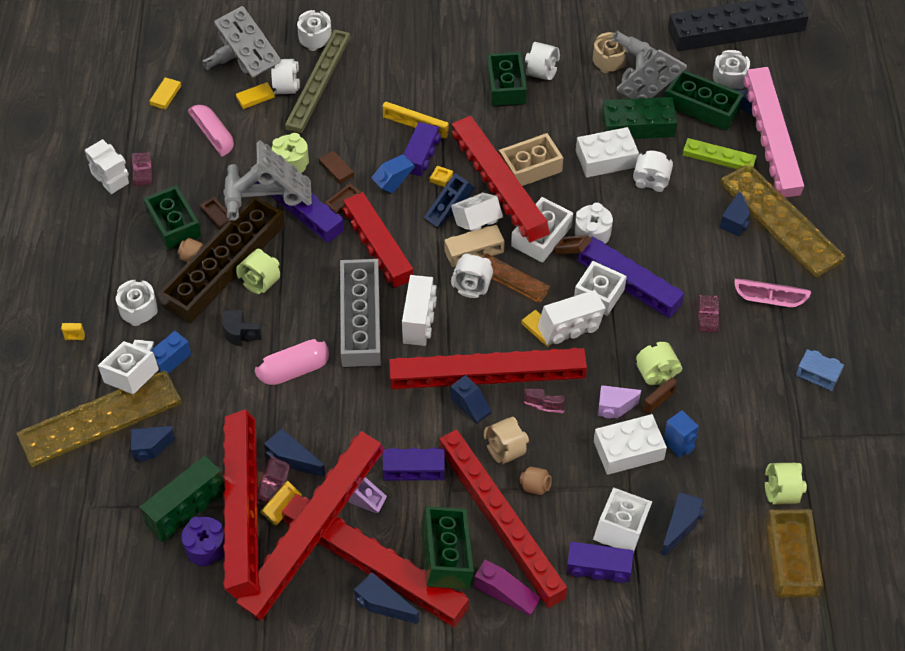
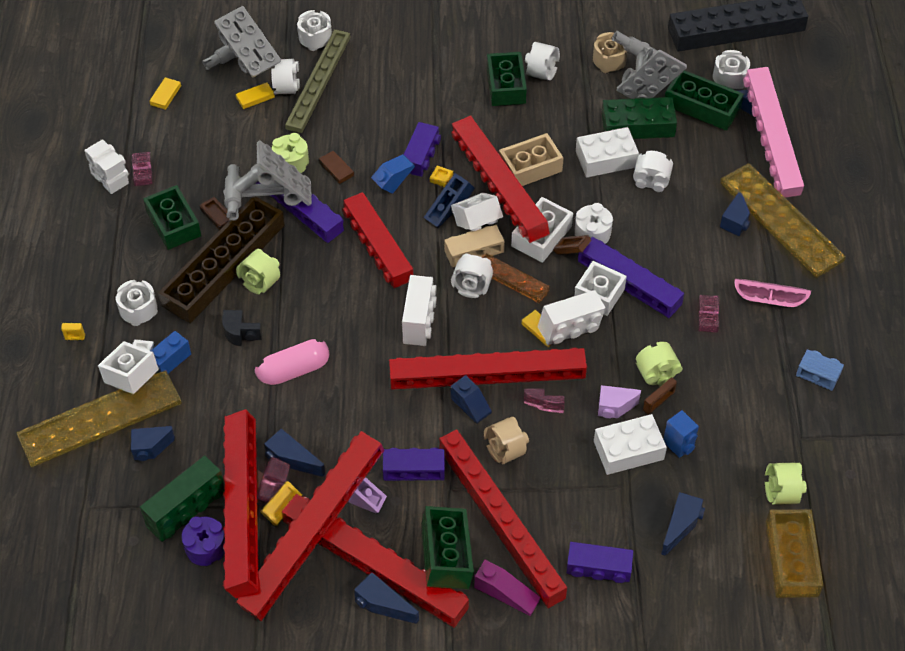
medium nougat head [177,238,204,263] -> none
bright pink brick [188,105,234,157] -> none
reddish brown tile [324,183,362,214] -> none
light grey brick [340,259,381,367] -> none
yellow tile [382,101,449,139] -> none
medium nougat head [520,467,552,495] -> none
white slope [593,488,652,553] -> none
lime plate [683,138,757,173] -> none

